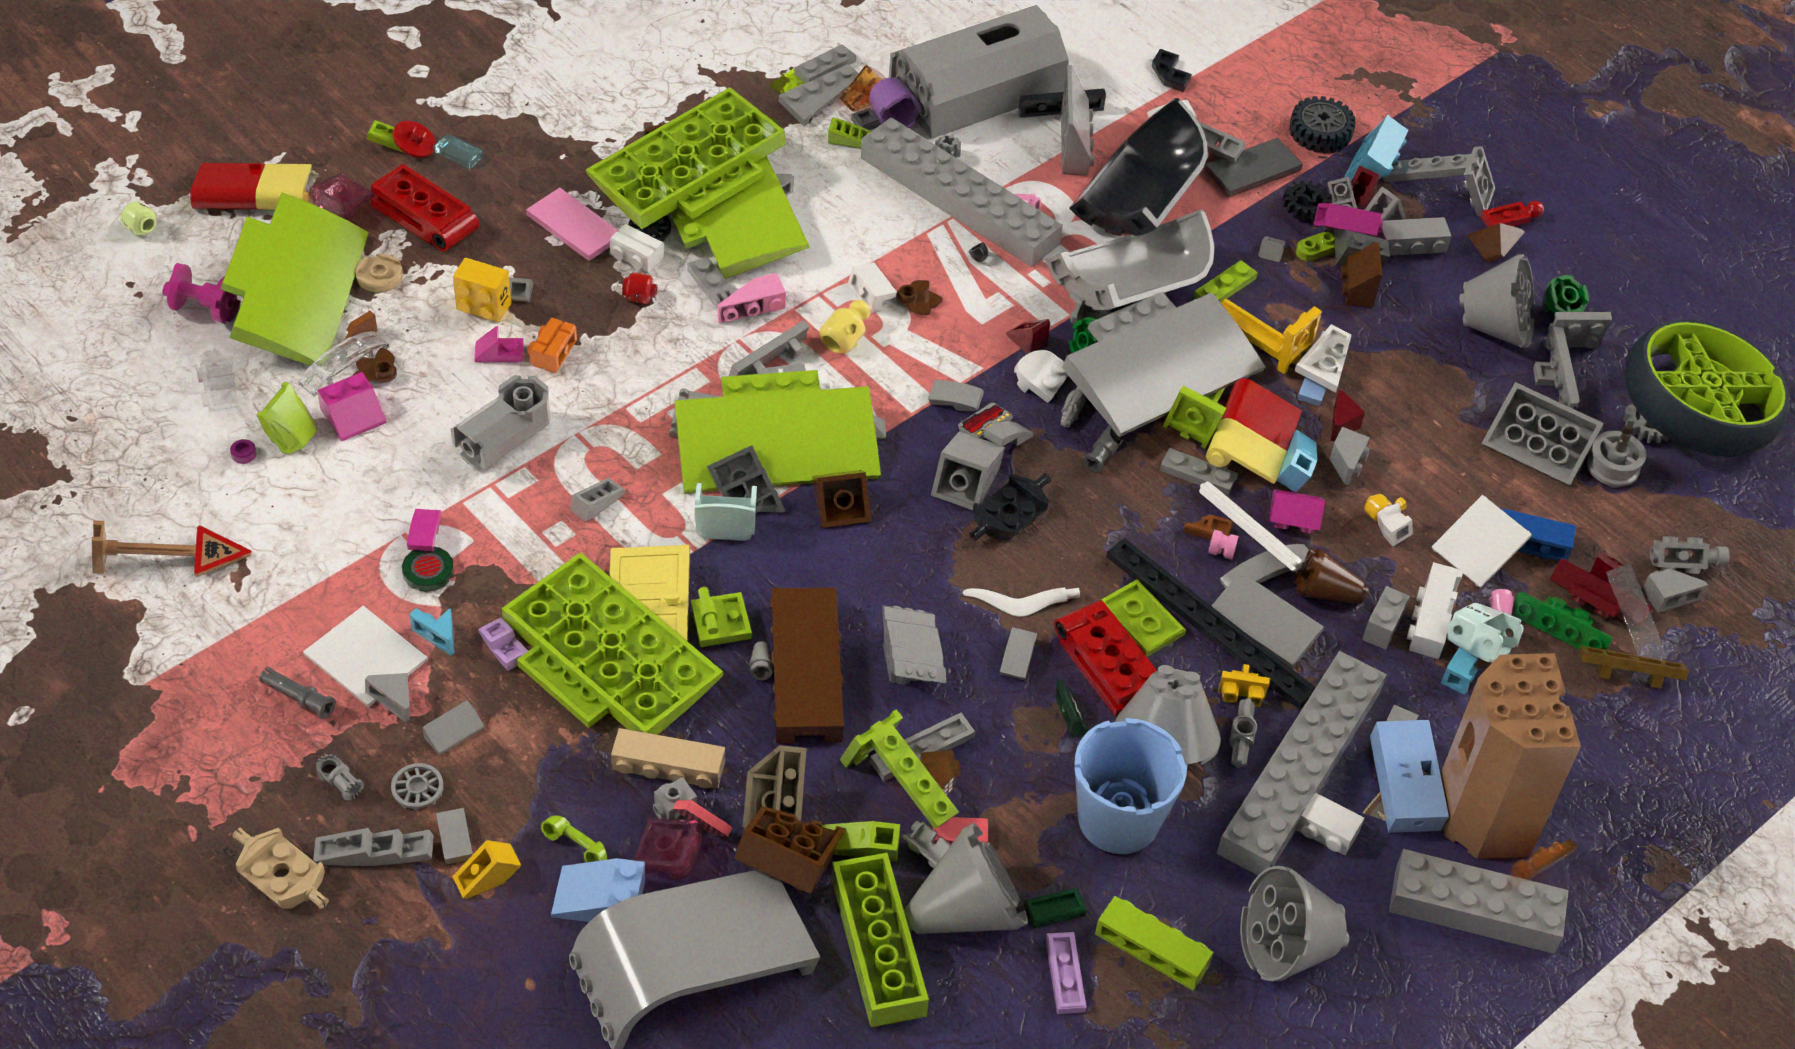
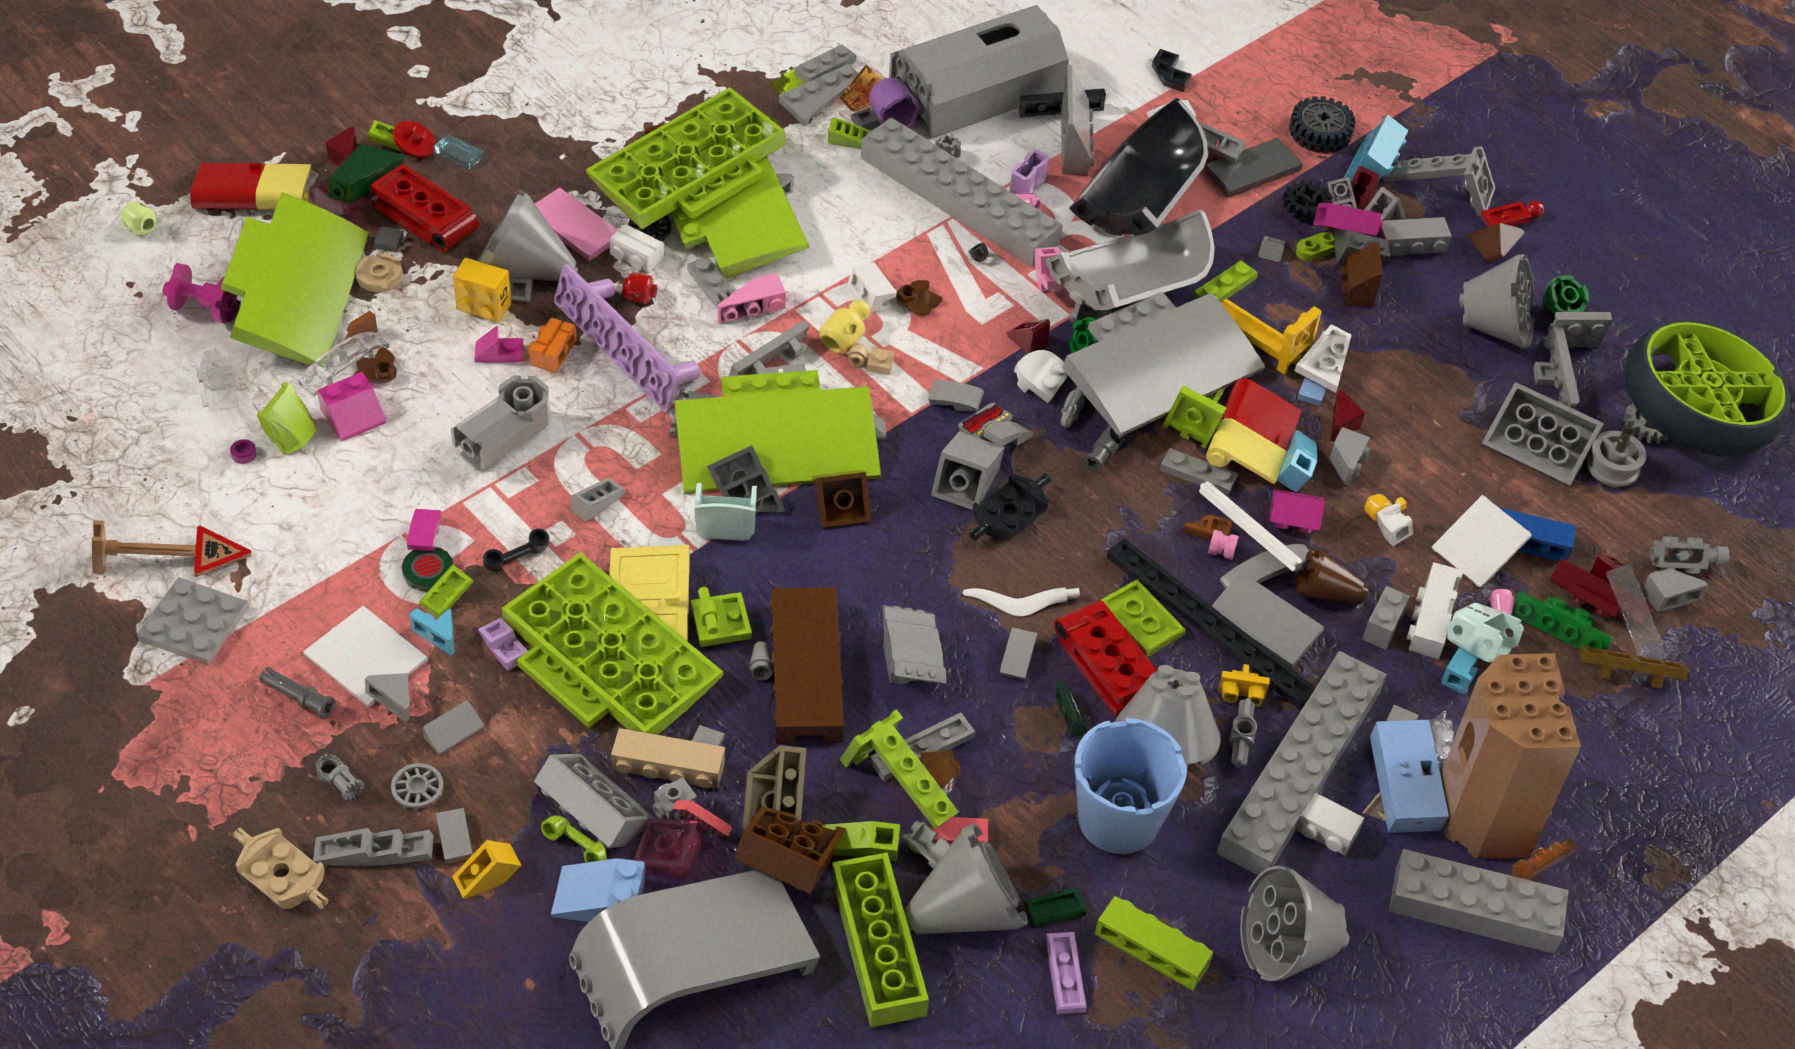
none -> light grey plate [137,577,249,666]
none -> dark red slope [326,127,357,166]
none -> dark green slope [327,143,404,203]
none -> dark grey tile [374,227,404,252]
none -> lime plate [419,565,473,619]
none -> light grey cone [478,189,578,282]
none -> black bar [483,528,549,572]
none -> light grey slope [534,754,656,848]
none -> lavender piece [554,264,700,413]
none -> light grey tile [692,725,725,746]
none -> tan plate [847,343,895,375]
none -> lavender brick [1010,149,1049,194]
none -> bright pink brick [1035,247,1064,292]
none -> clear hinge [1429,711,1455,768]

